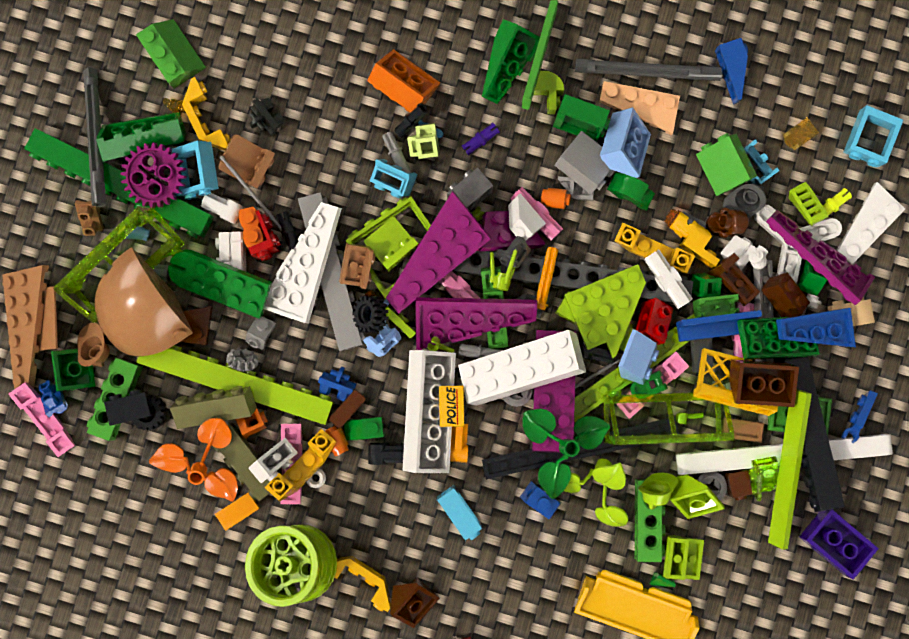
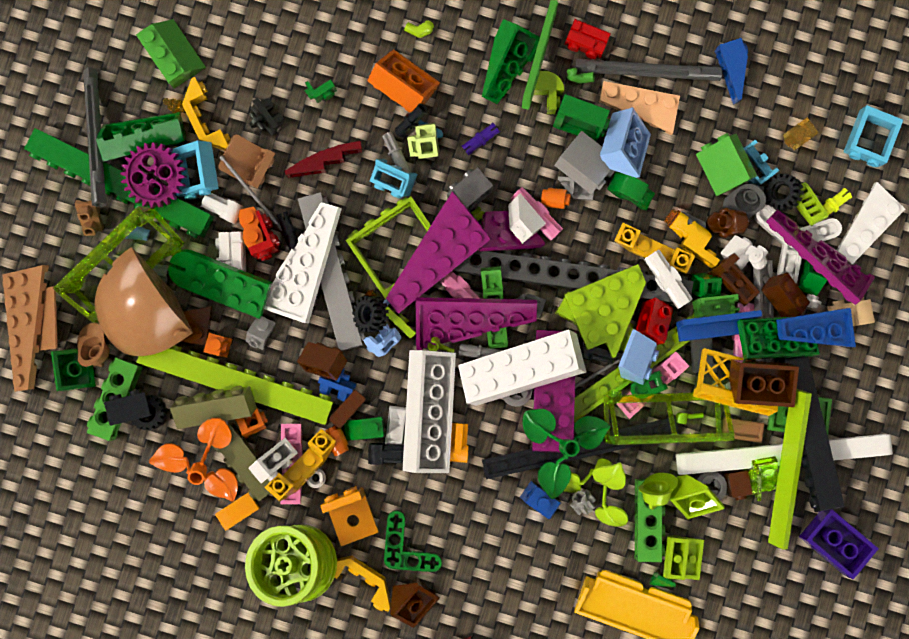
bright pink slope [9,382,75,457] -> none
blue hips [38,380,68,418] -> none
light grey gear [226,347,259,371] -> none
medium nougat bracket [339,243,375,289] -> none
lime bracket [364,217,419,272] -> none
medium azure window [437,485,482,540] -> none
yellow panel [439,386,464,427] -> none
lime plant [489,249,517,291] -> none
dark grey bracket [496,236,531,268] -> none
light orange axle [536,247,558,310] -> none
blue plate [841,390,878,443] -> none
none -> orange brick [203,333,233,358]
none -> dark red slope [285,141,363,178]
none -> reddish brown brick [297,342,348,381]
none -> green bracket [305,79,337,103]
none -> light orange bracket [320,486,379,546]
none -> green beam [384,510,442,572]
none -> white tile [385,406,406,445]
none -> lime arm [404,20,434,38]
none -> red brick [564,19,611,59]
none -> bright green arm [567,68,595,84]
none -> light grey gear [570,490,596,515]
none -> black tyre [764,173,804,211]

